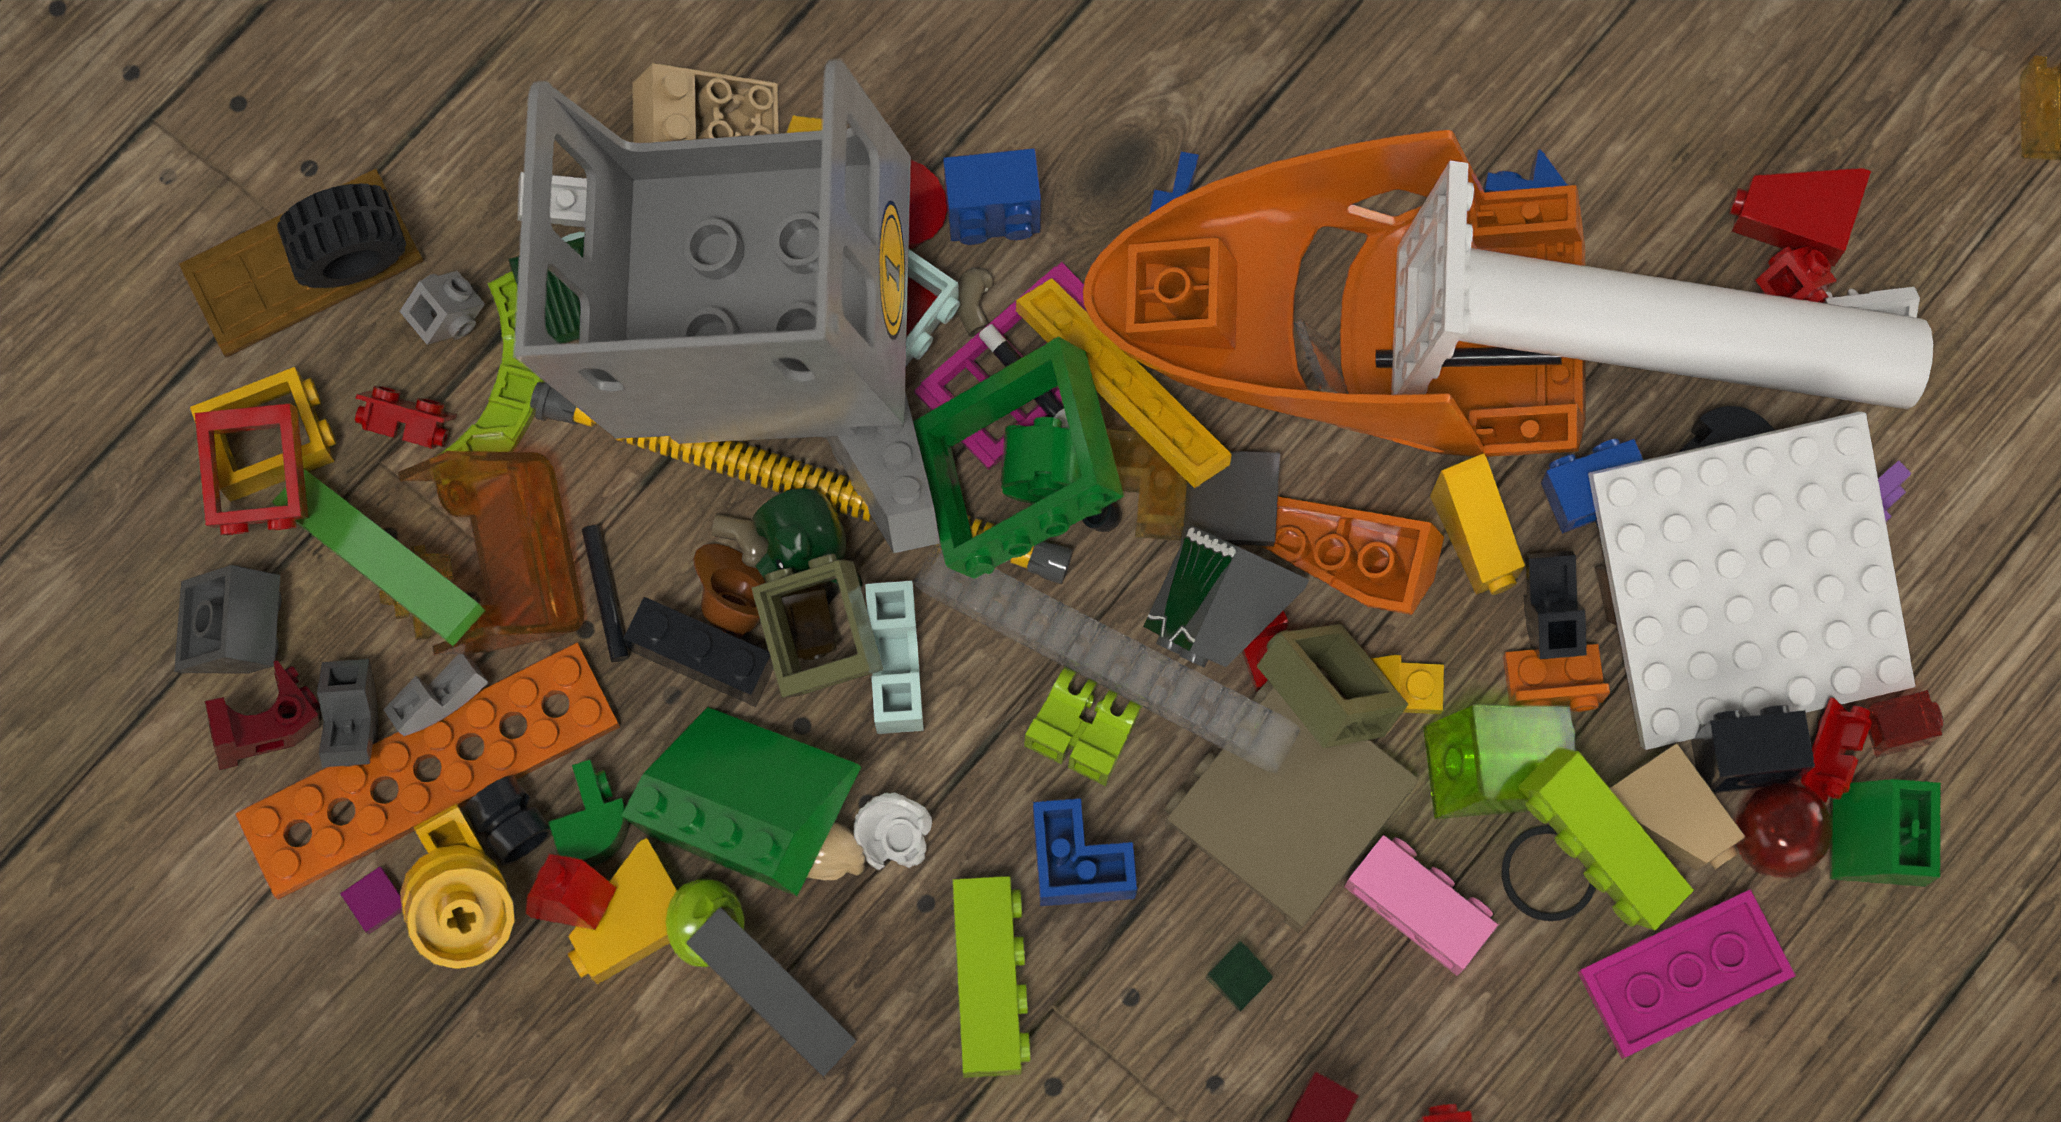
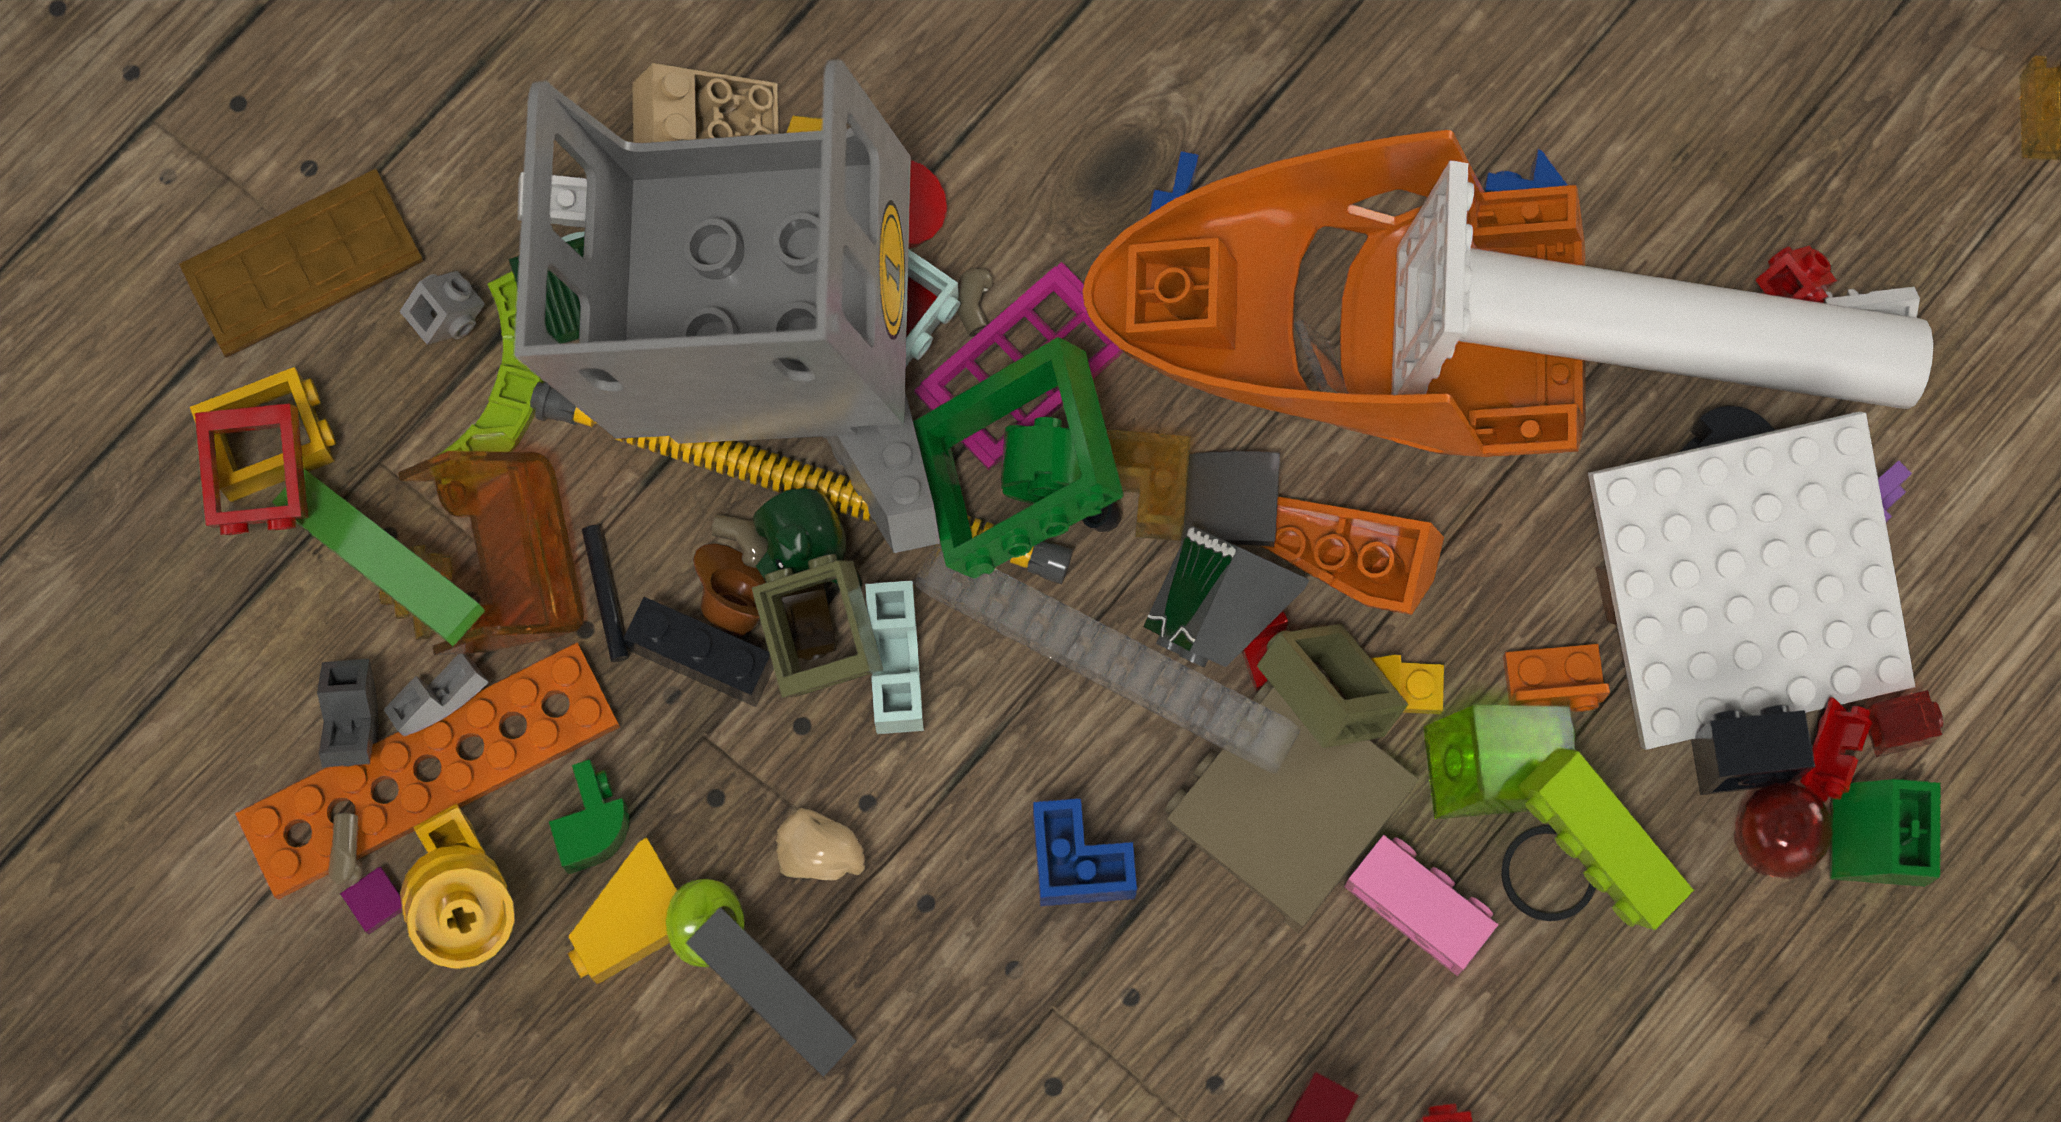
dark grey slope [174,565,282,674] -> none
dark red tile [205,660,321,770] -> none
black tyre [277,183,406,288] -> none
red hinge [355,386,457,449] -> none
black wheel [463,775,551,866] -> none
red slope [525,854,617,930] -> none
green slope [621,707,861,896] -> none
white hair [854,792,932,870] -> none
blue brick [943,148,1041,245] -> none
lime brick [953,876,1031,1078] -> none
black bar [979,324,1069,429] -> none
yellow plate [1016,278,1232,488] -> none
lime legs [1024,666,1143,787] -> none
clear green slope [1206,940,1274,1012] -> none
black bar [1376,347,1562,368] -> none
yellow slope [1430,453,1525,595] -> none
black brick [1523,550,1587,659] -> none
blue brick [1541,439,1643,533] -> none
dark pink plate [1577,890,1796,1059] -> none
tan slope [1609,743,1745,871] -> none
red slope [1729,168,1871,267] -> none
none -> dark tan arm [328,813,363,885]

